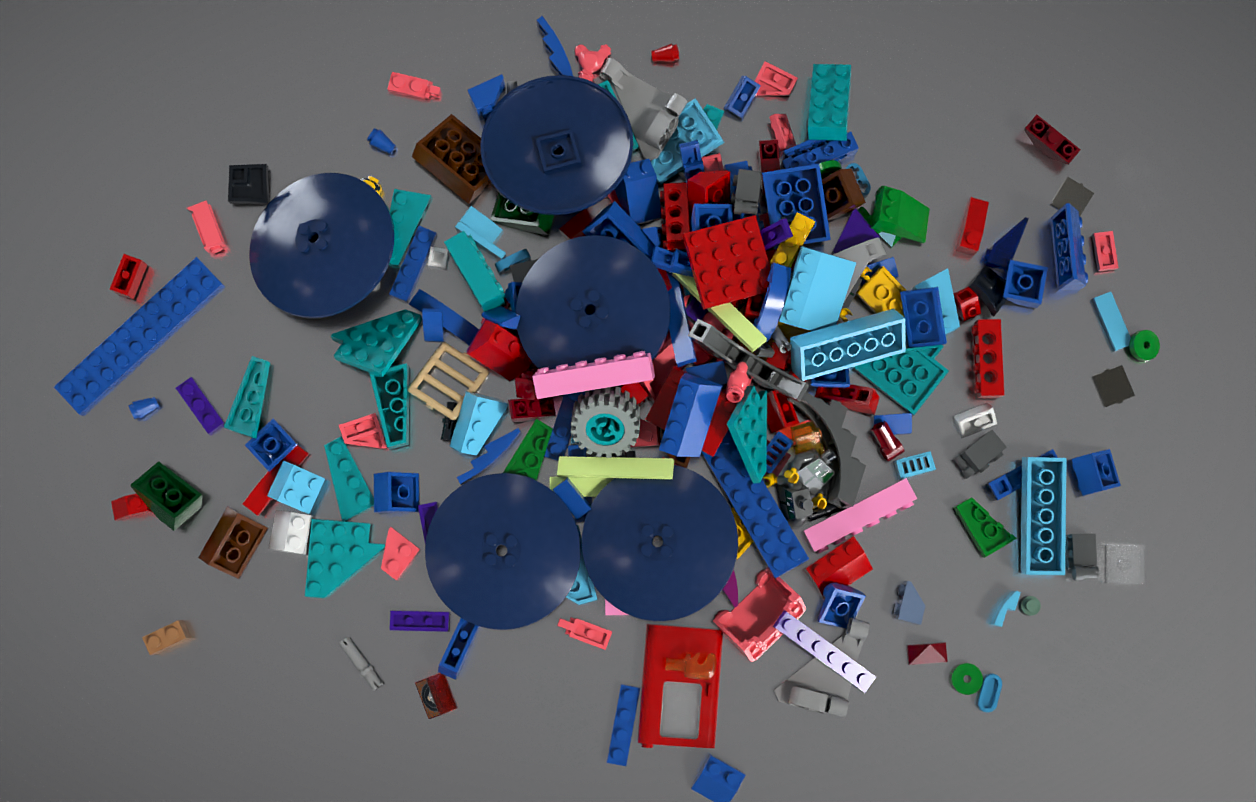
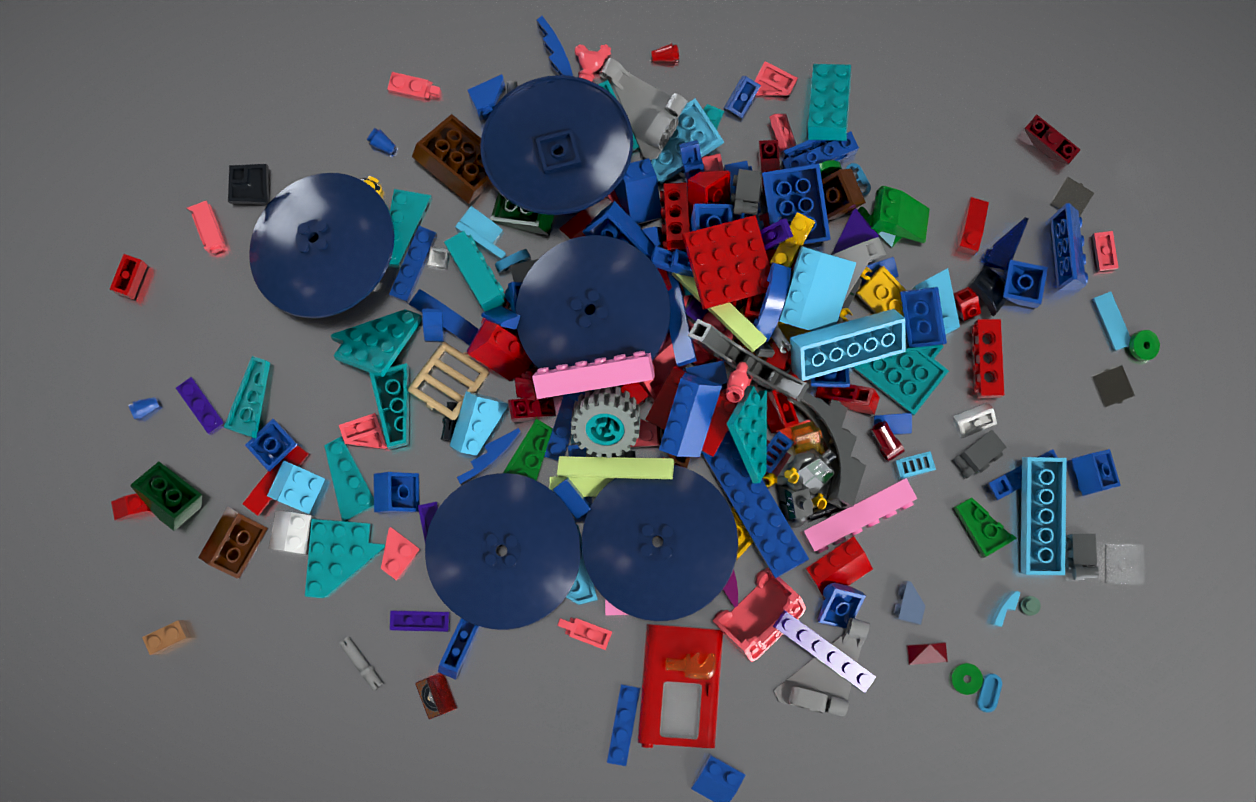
blue plate [54,257,223,415] -> none

